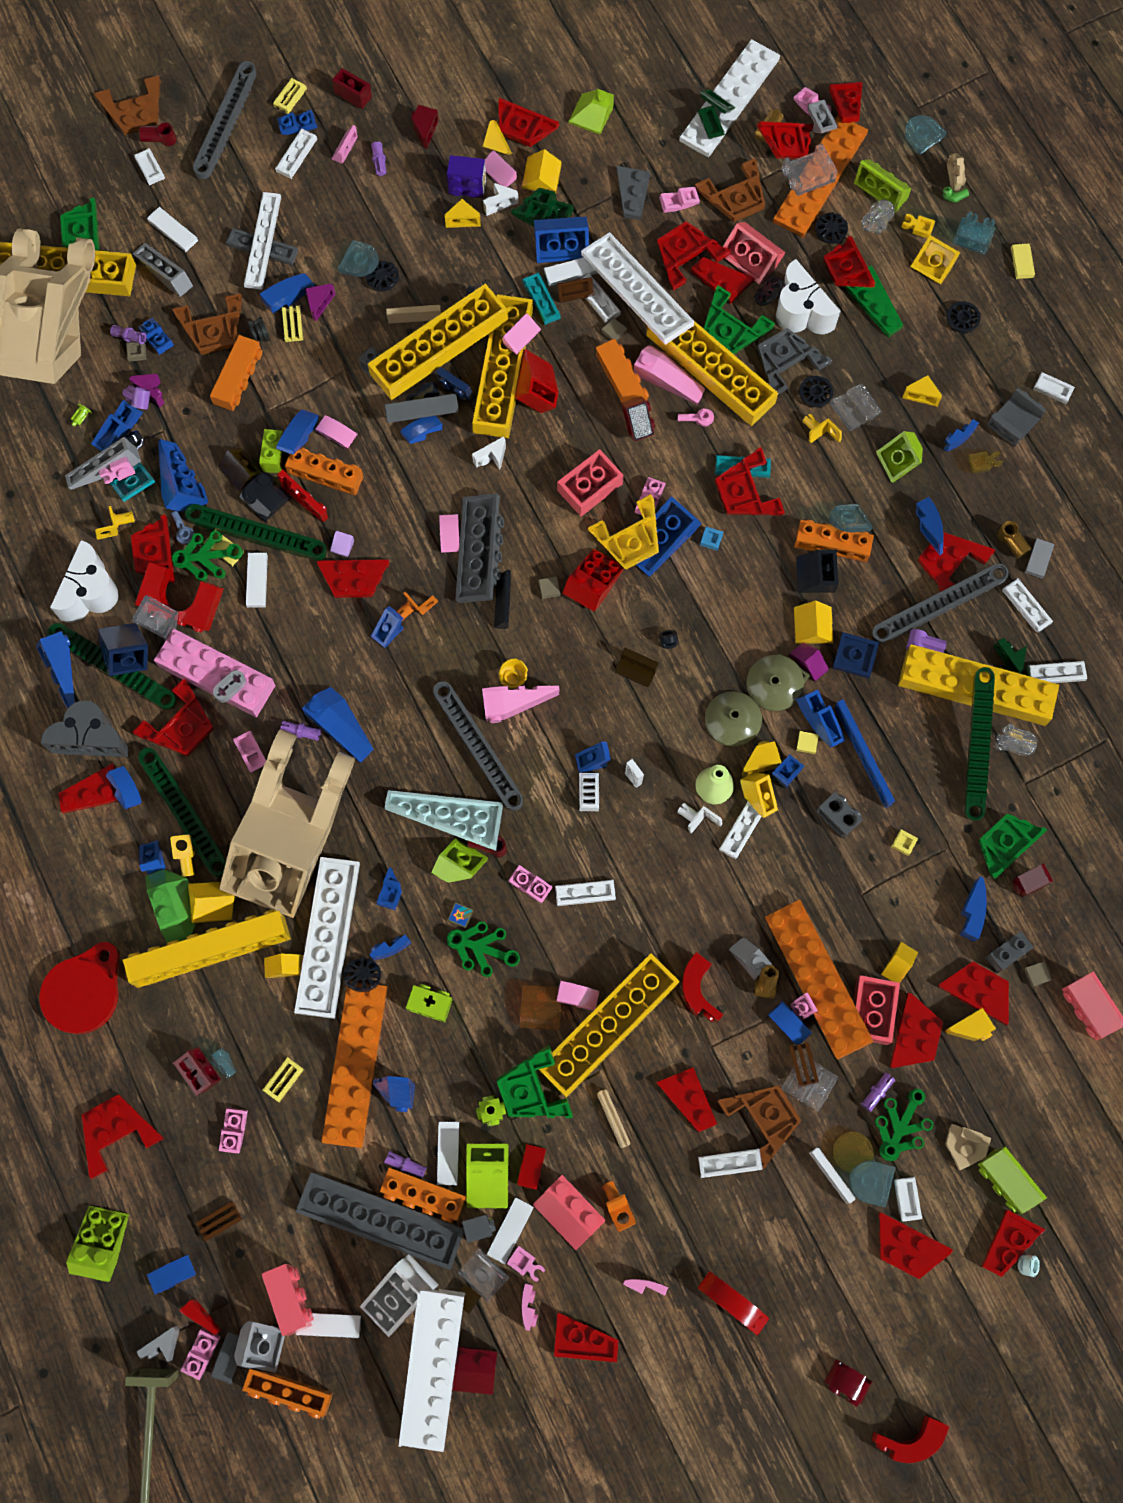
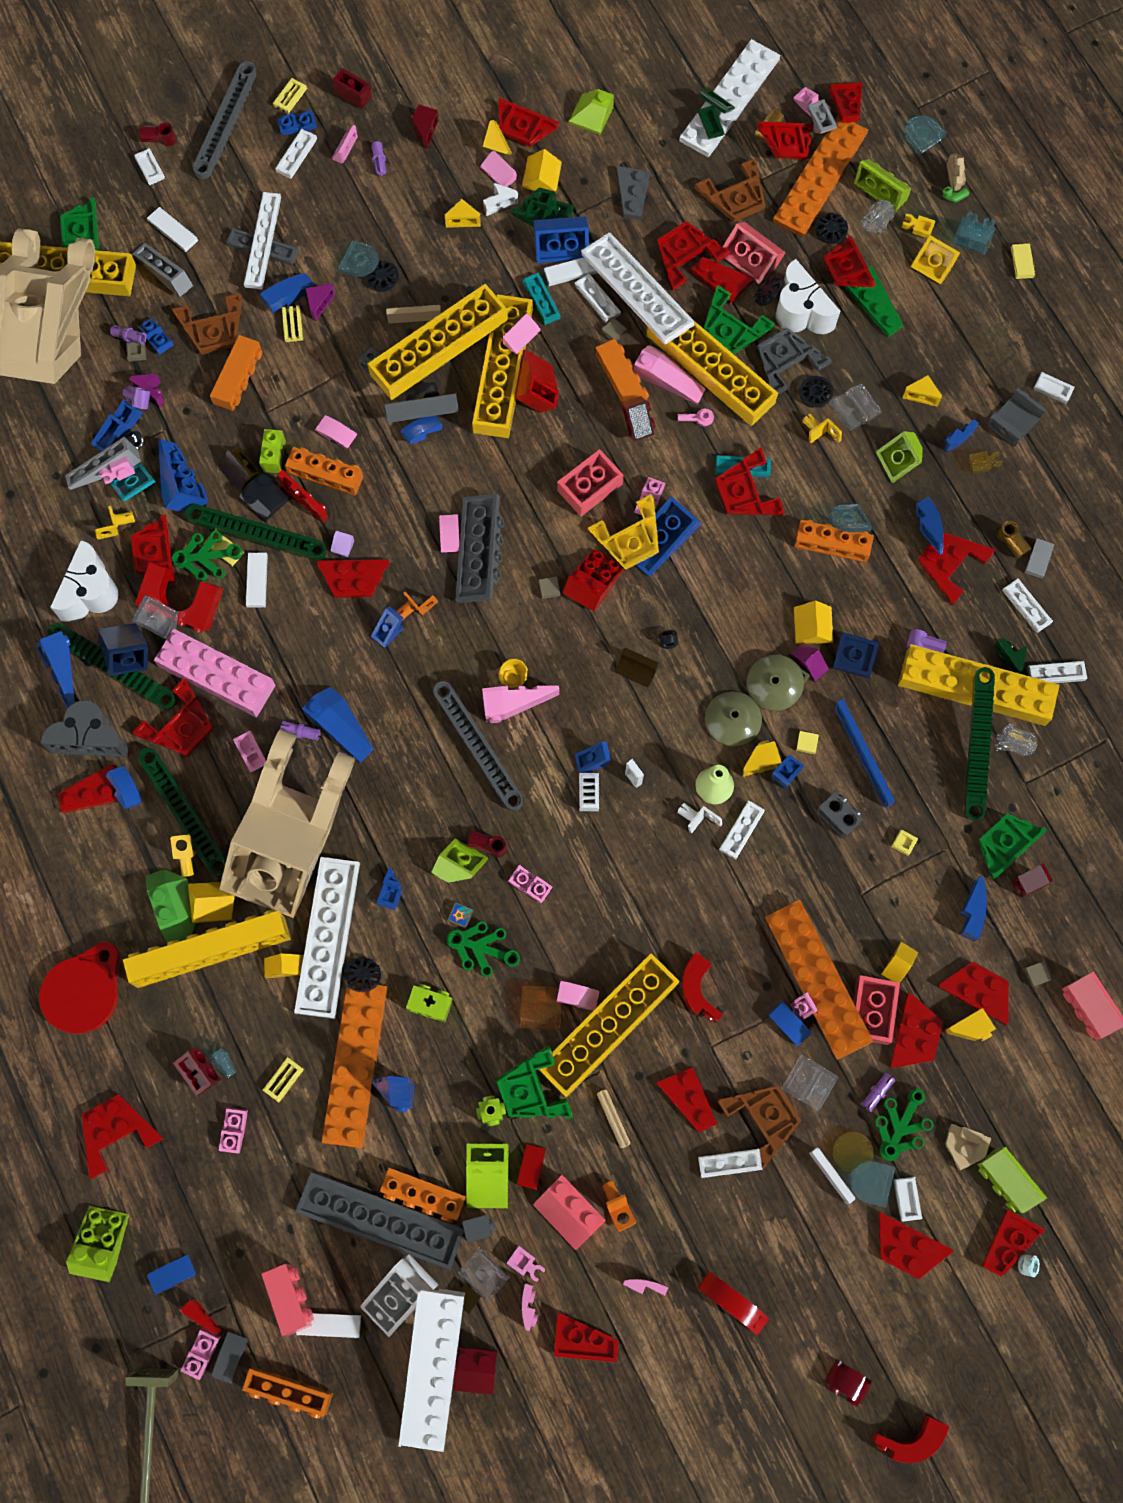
lime piece [71,403,92,427] -> none
dark orange wing [94,75,161,135] -> none
light grey slope [137,1326,180,1361] -> none
blue slope [139,840,165,874] -> none
sand blue plate [171,511,195,545] -> none
reddish brown tile [196,1201,243,1242] -> none
light grey beam [213,670,246,703] -> none
light grey slope [234,1321,285,1373] -> none
pearl dark grey wheel [248,317,270,344] -> none
blue slope [276,409,318,455] -> none
blue slope [369,934,411,960] -> none
medium lavender pin [384,1151,427,1180] -> none
light aqua wing [385,790,503,851] -> none
dark blue plate [436,367,476,403] -> none
white tile [437,1122,459,1185] -> none
dark purple brick [447,155,486,198] -> none
white slope [472,437,506,470] -> none
white tile [487,1198,534,1264] -> none
black slope [494,570,511,629] -> none
white tile [555,880,616,906] -> none
reddish brown tile [557,277,595,303] -> none
bright pink slope [659,187,700,213] -> none
dark azure tile [700,527,723,551] -> none
light grey slope [729,937,772,980] -> none
yellow slope [740,772,778,818] -> none
pearl gold piece [754,965,779,999] -> none
clear panel [782,144,838,196] -> none
reddish brown tile [789,1042,819,1087] -> none
black slope [796,549,839,593] -> none
blue slope [796,689,846,748] -> none
dark grey gear [872,564,1009,644] -> none
black wheel [947,301,981,334] -> none
dark grey brick [985,931,1034,973] -> none

